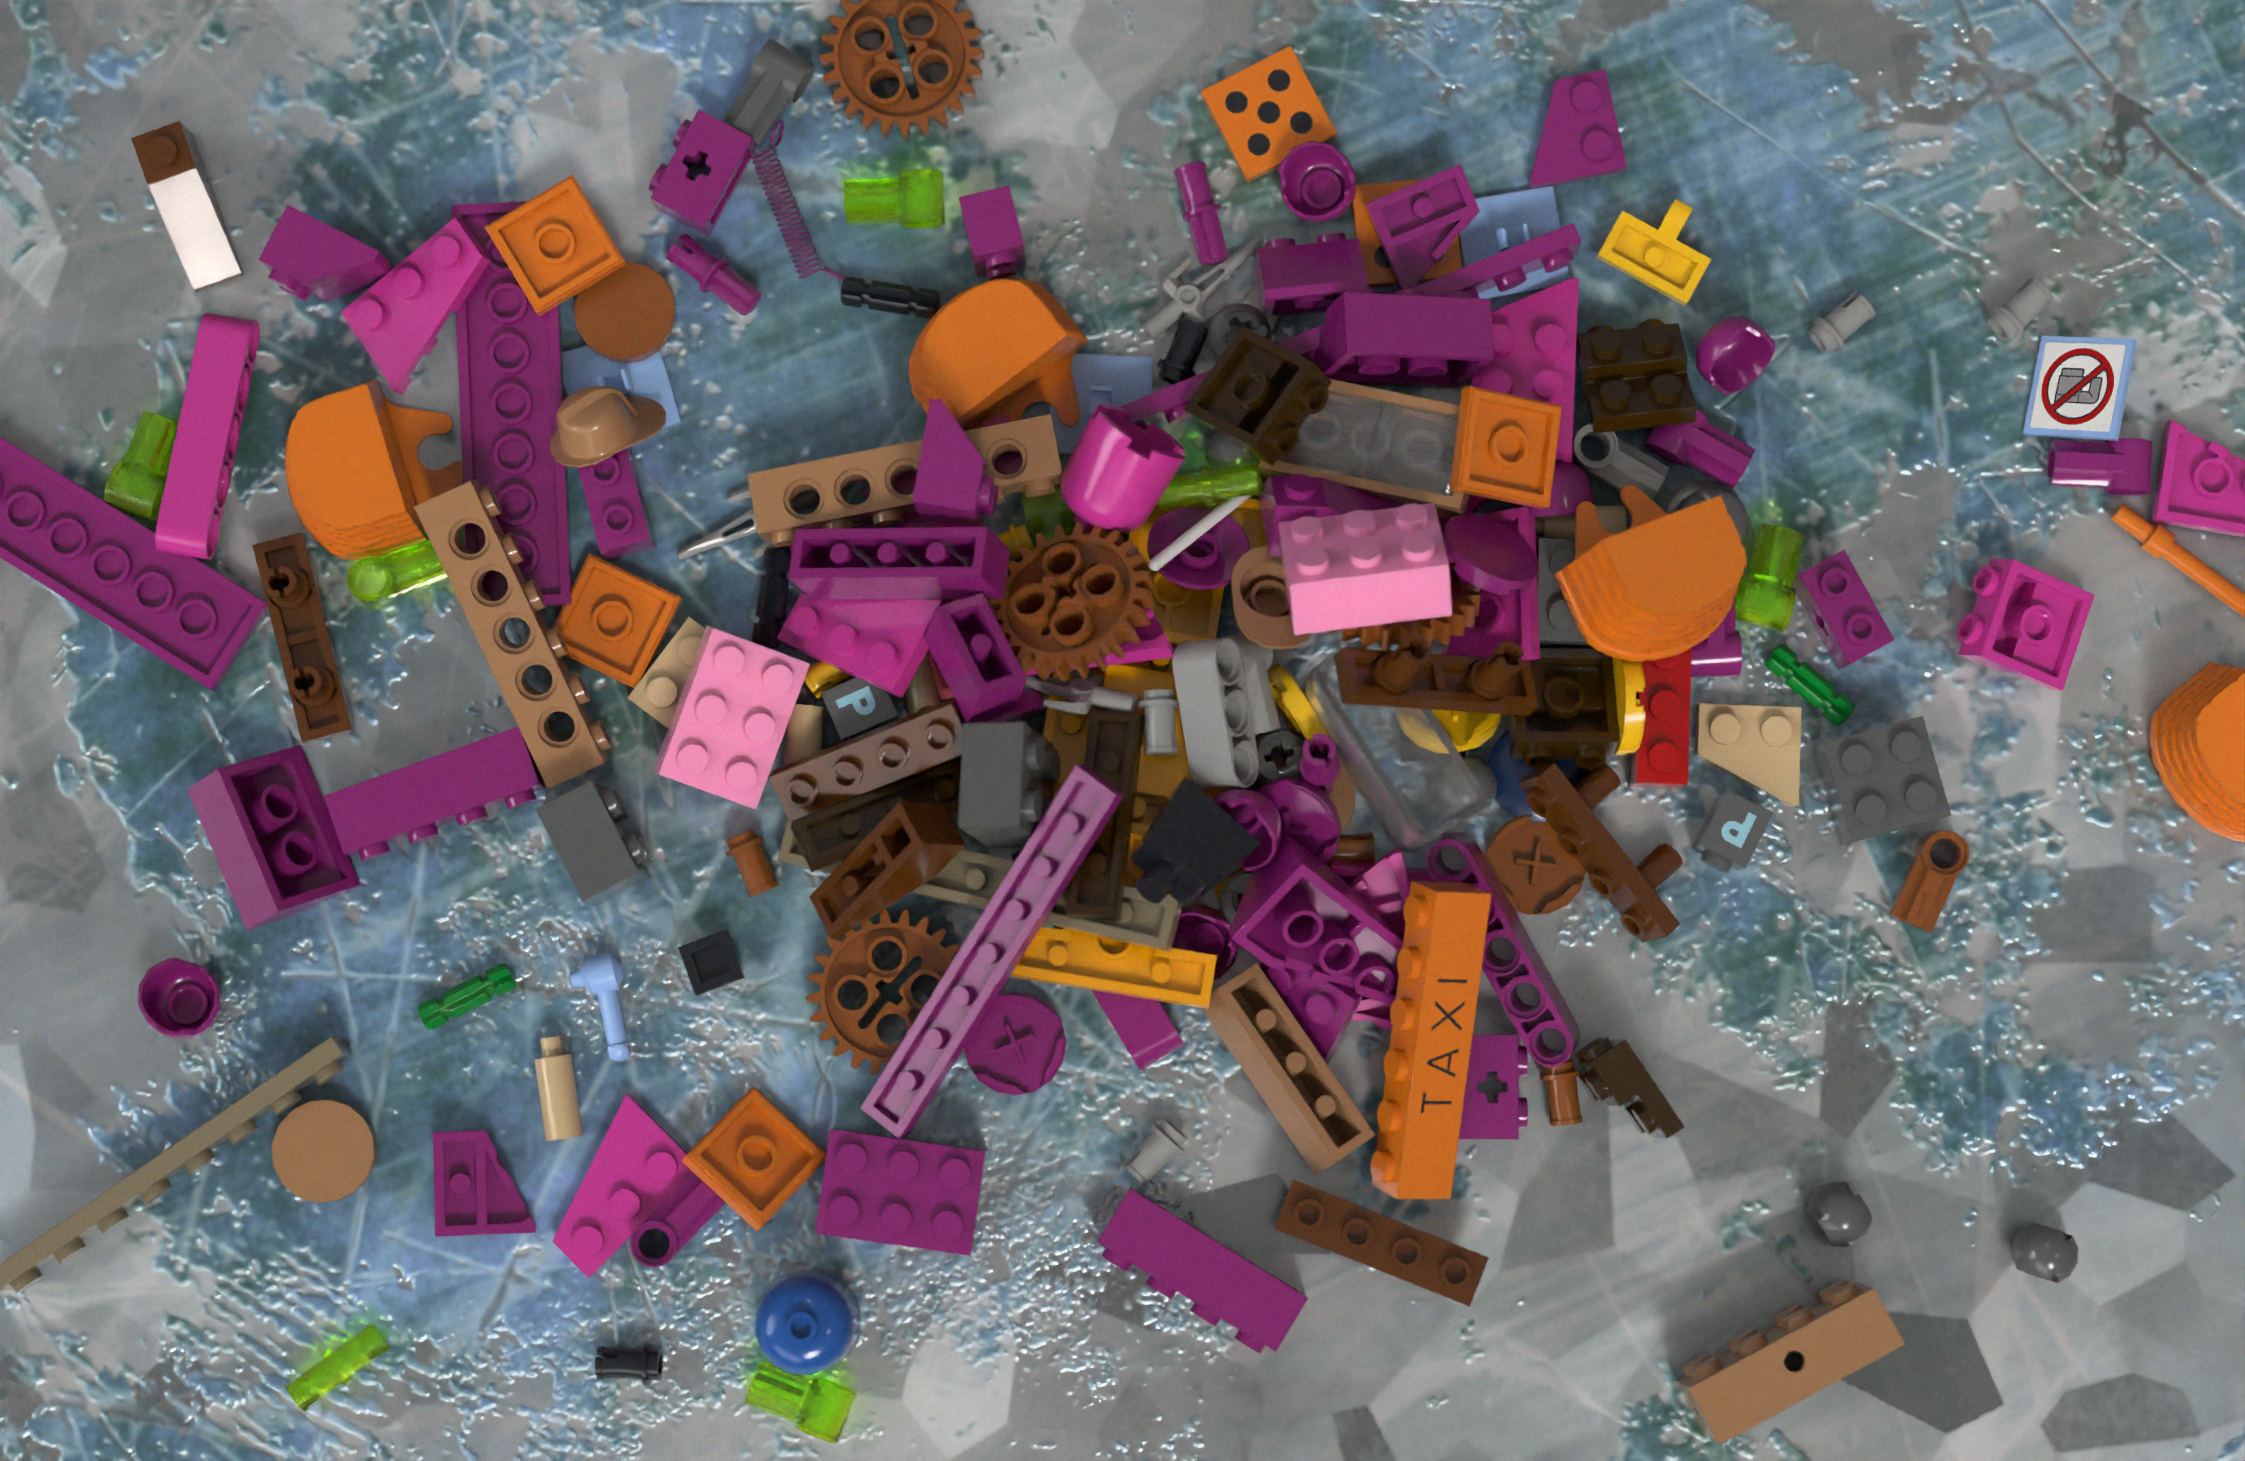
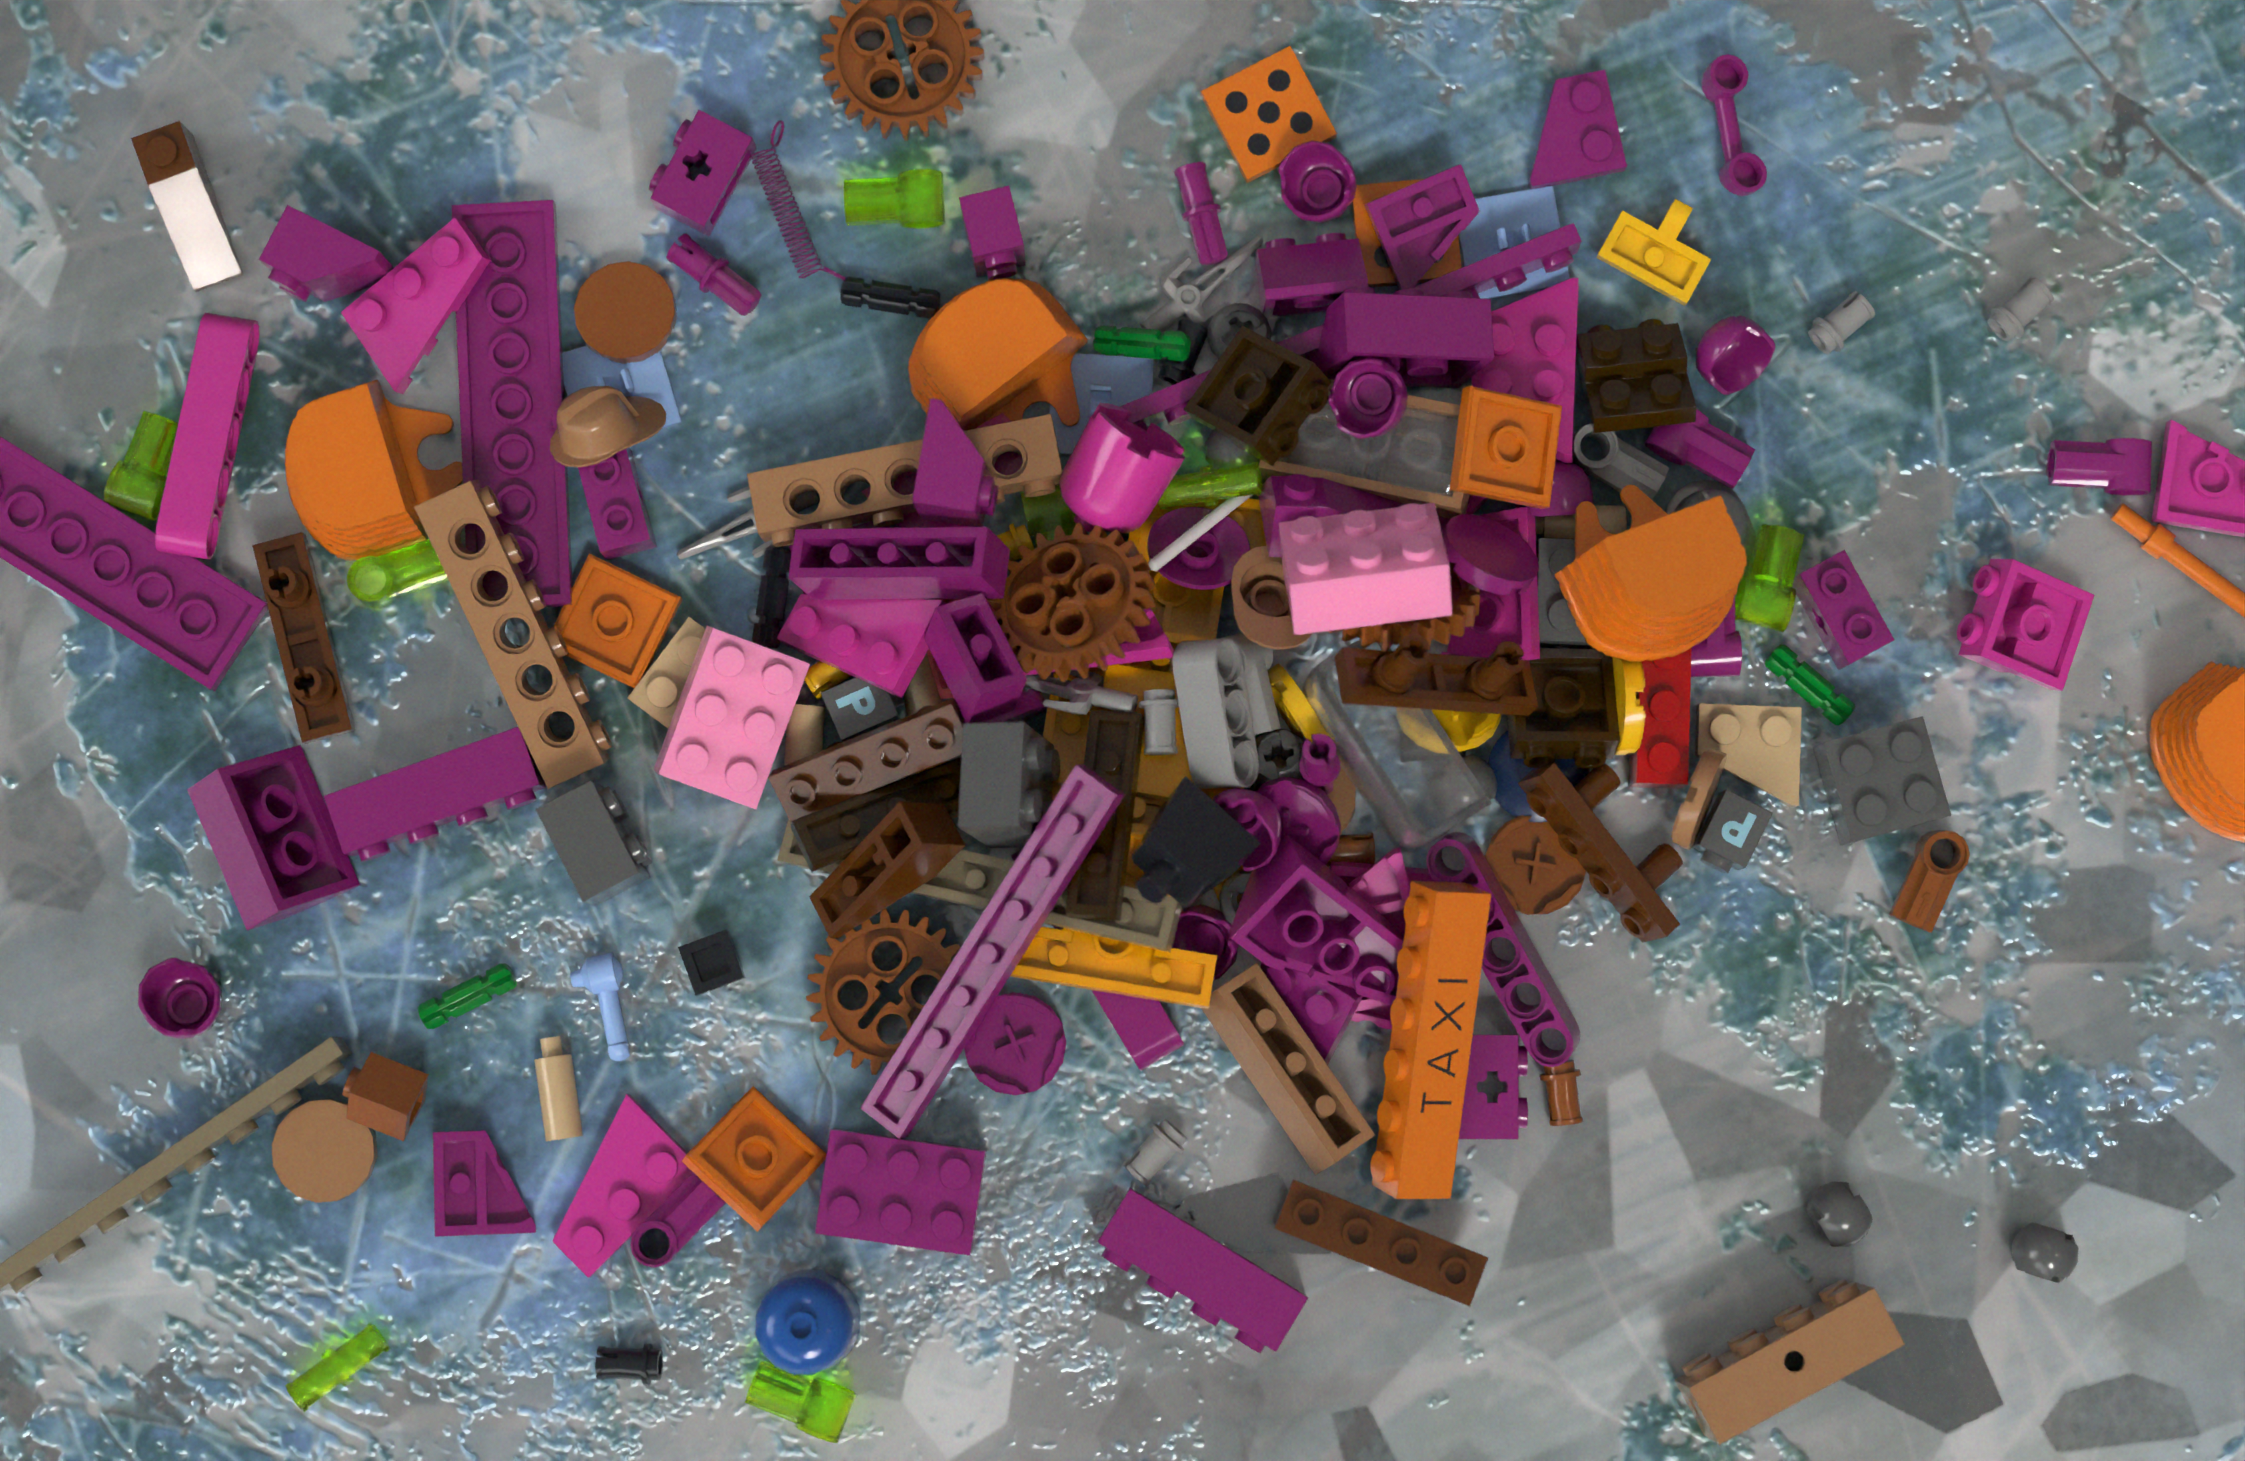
orange tile [485,175,627,317] -> none
dark grey piece [722,39,816,148] -> none
dark orange pin [725,829,780,898] -> none
dark brown plate [1576,1036,1685,1139] -> none
piece [2023,336,2137,441] -> none
none -> dark orange brick [342,1052,429,1141]
none -> green axle [1093,325,1191,361]
none -> magenta hair [1328,357,1408,439]
none -> medium nougat tile [1671,749,1727,850]
none -> magenta bar [1701,54,1767,196]

